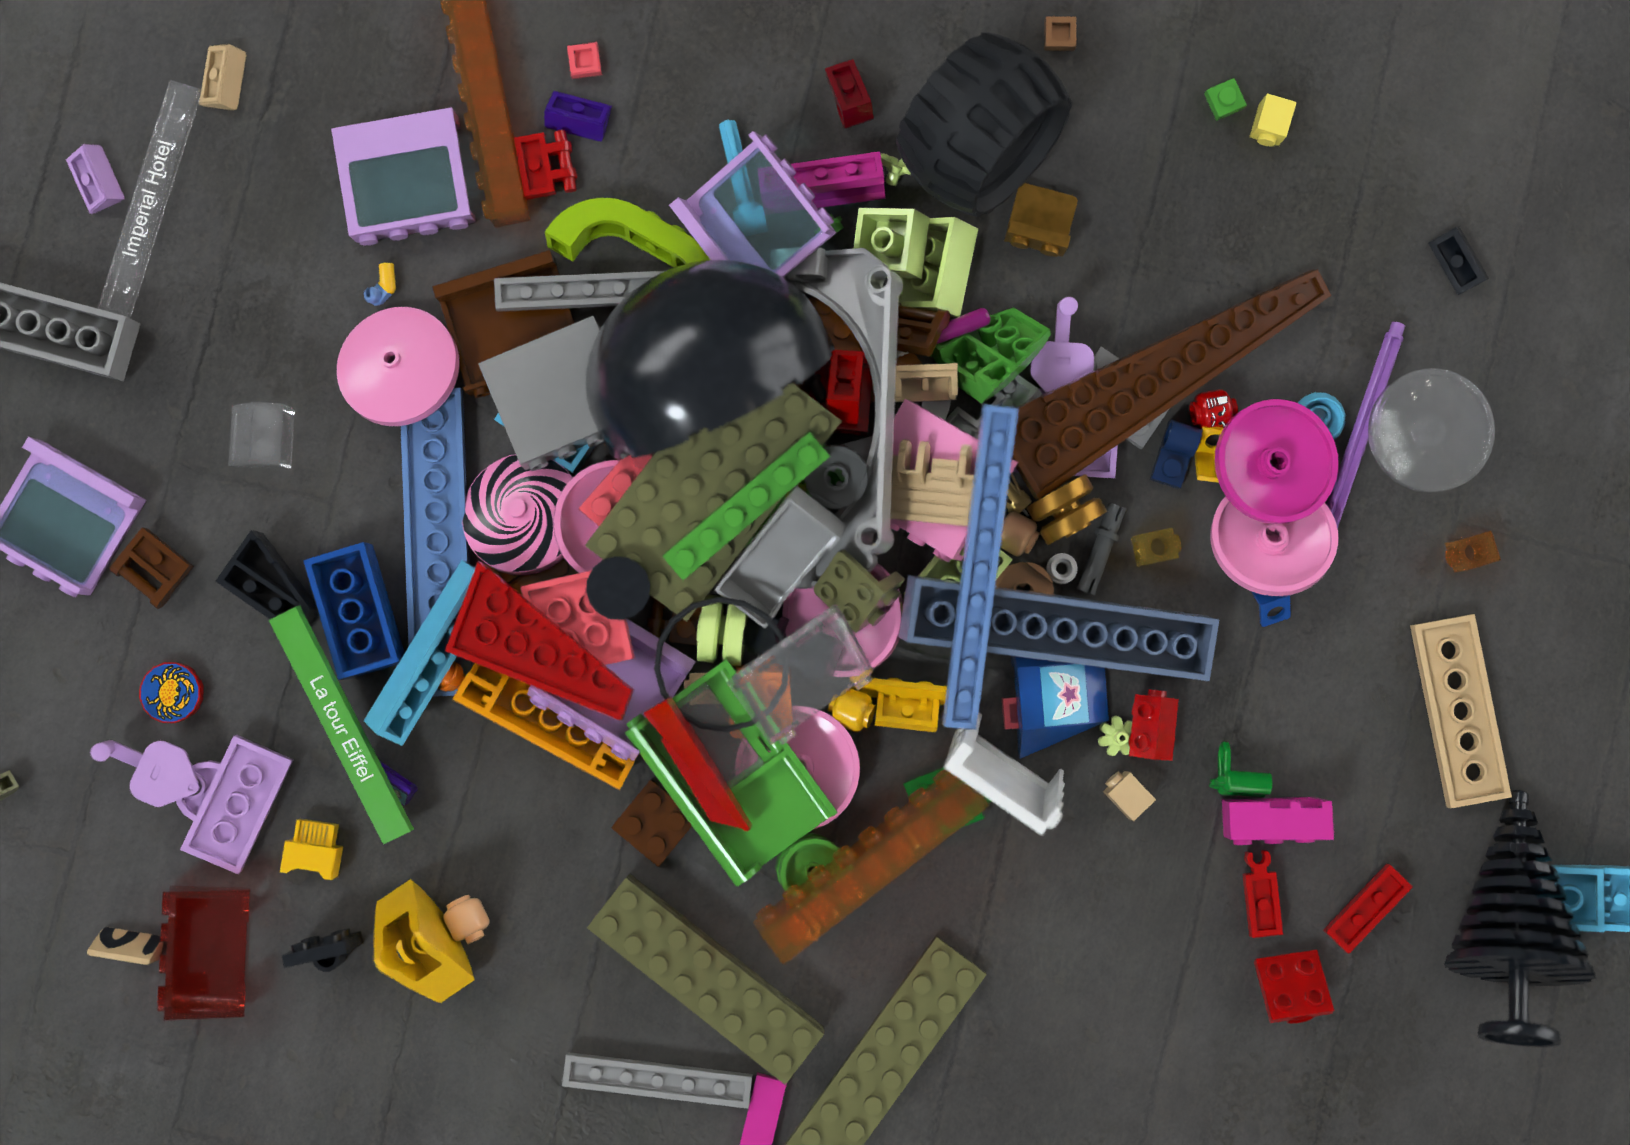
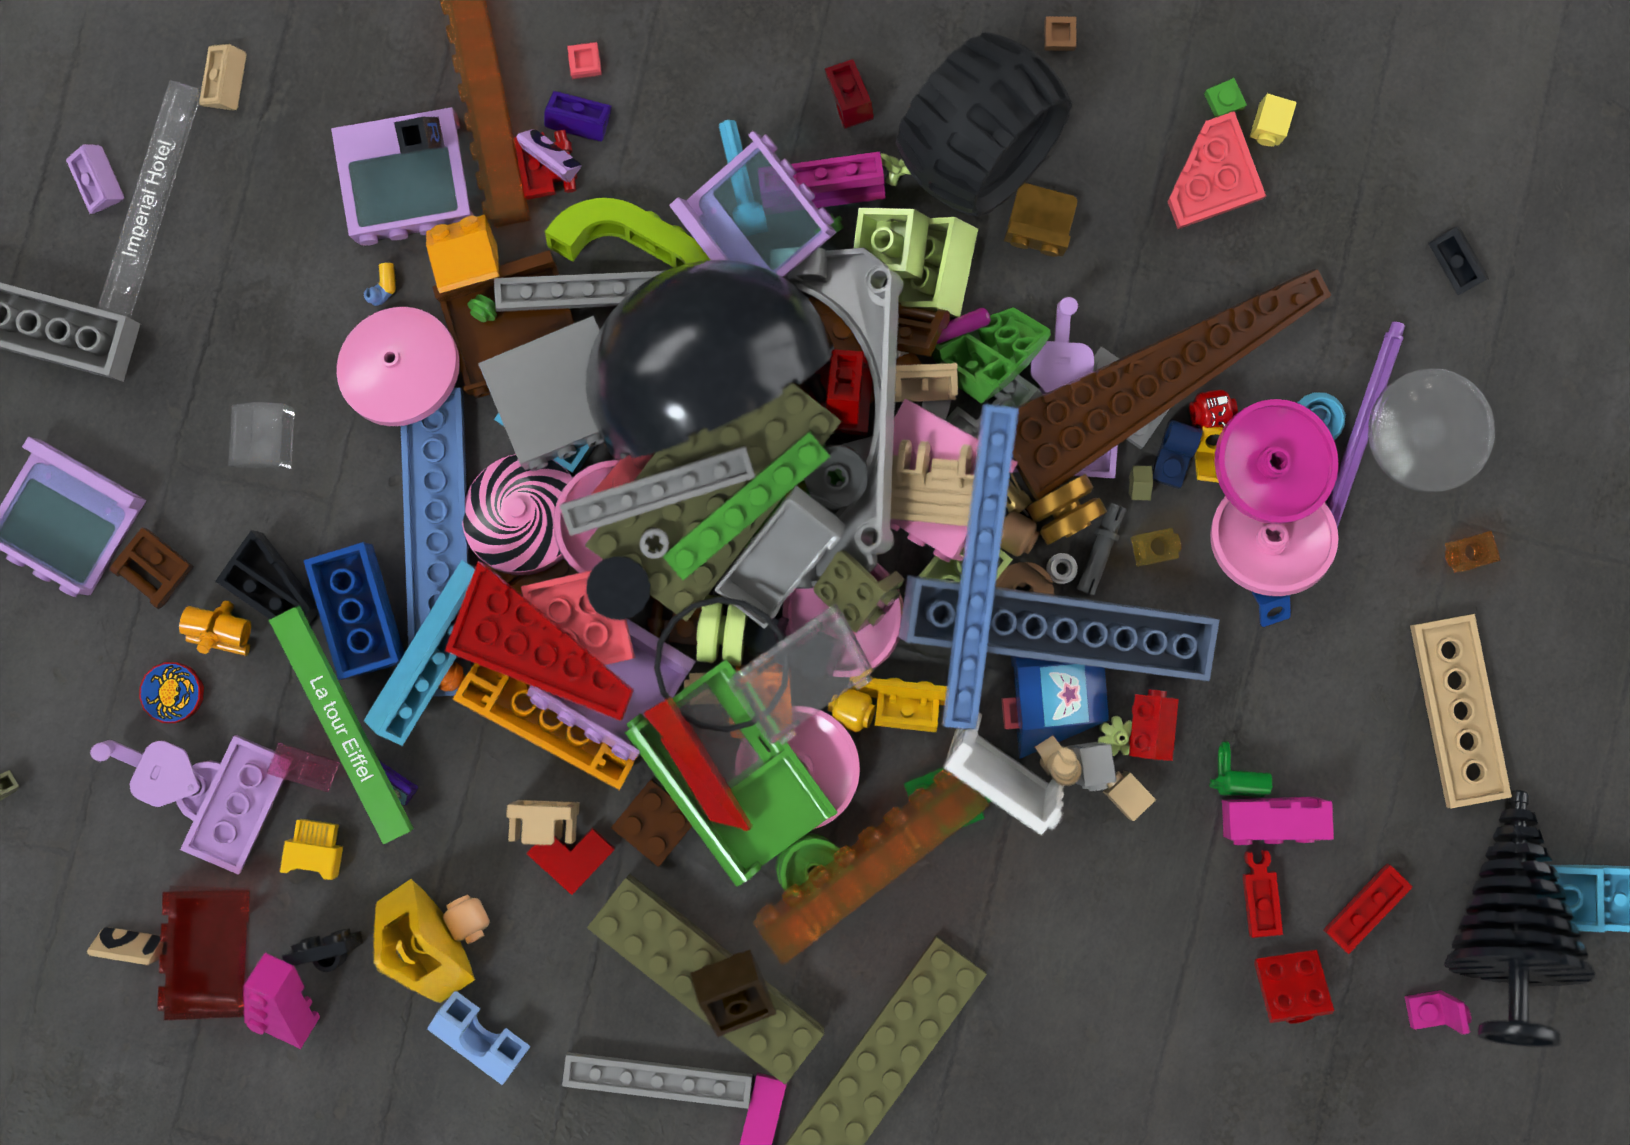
none -> light orange pin [179,601,251,656]
none -> dark pink wedge [244,953,320,1049]
none -> clear pink plate [267,742,340,792]
none -> black brick [394,117,445,154]
none -> light orange slope [426,214,499,293]
none -> light blue arch [427,990,531,1085]
none -> bright green plate [468,295,497,322]
none -> tan panel [507,800,580,845]
none -> lavender slope [516,129,582,182]
none -> red tile [526,827,615,895]
none -> light grey plate [560,446,755,536]
none -> light grey bush [640,528,669,559]
none -> dark brown slope [690,949,777,1037]
none -> tan piece [1035,736,1081,786]
none -> light grey piece [1067,742,1116,791]
none -> olive piece [1129,466,1153,501]
none -> coral plate [1167,111,1266,229]
none -> dark pink bracket [1405,990,1471,1034]

